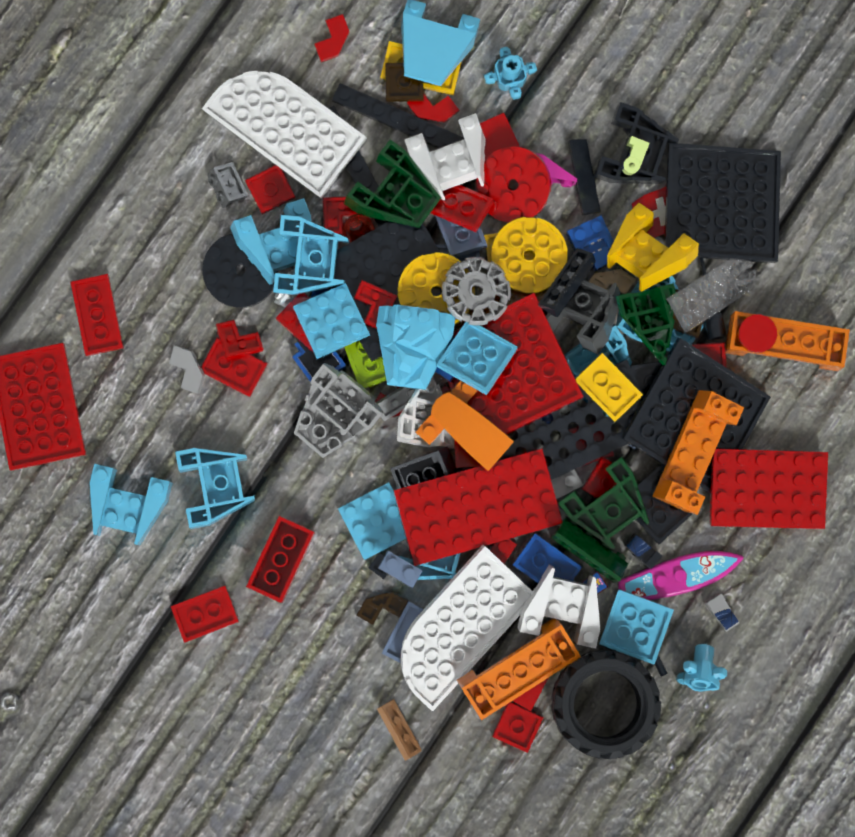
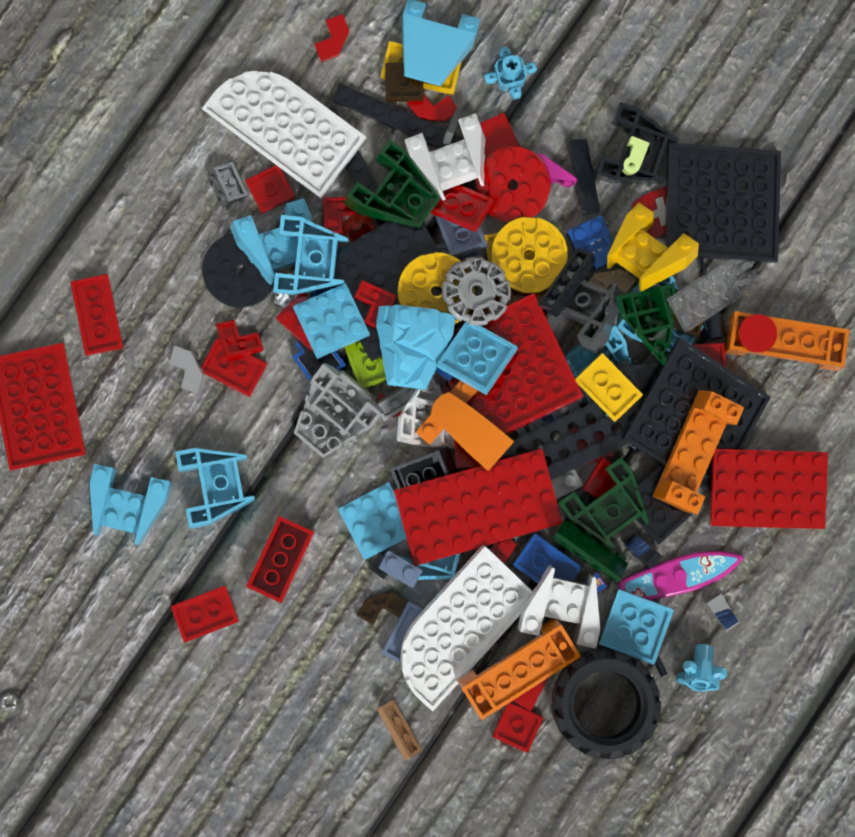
none -> dark grey tile [443,107,463,146]

